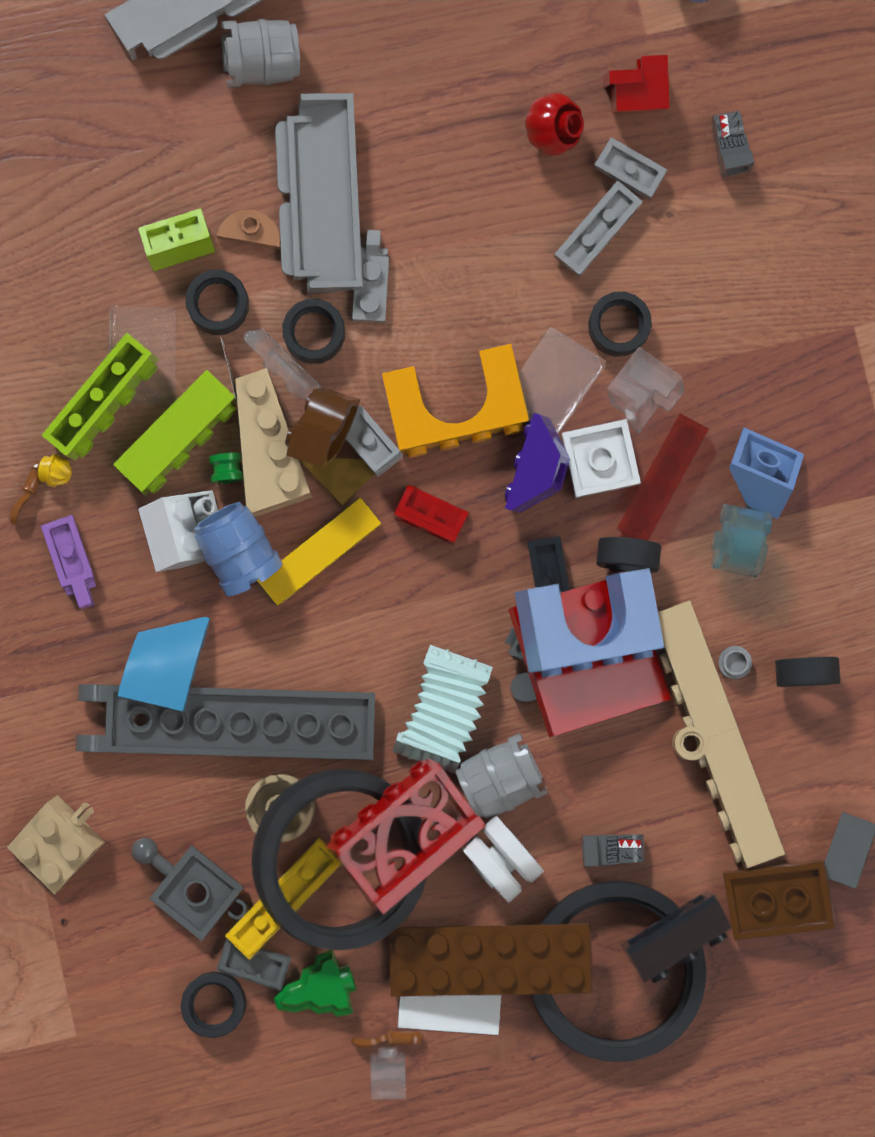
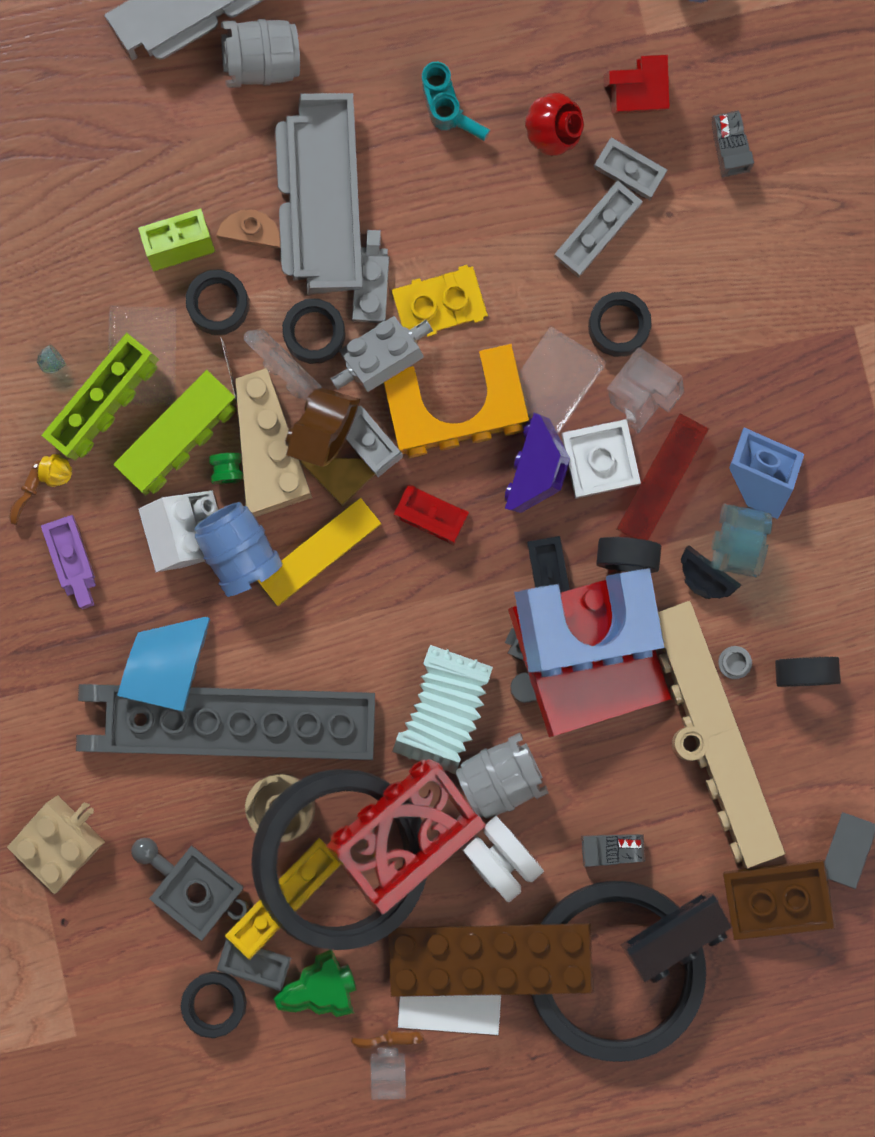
none -> clear light blue hinge [37,344,66,374]
none -> light grey plate [330,316,433,392]
none -> yellow piece [391,265,488,337]
none -> teal beam [422,62,490,141]
none -> black plate [681,545,742,599]

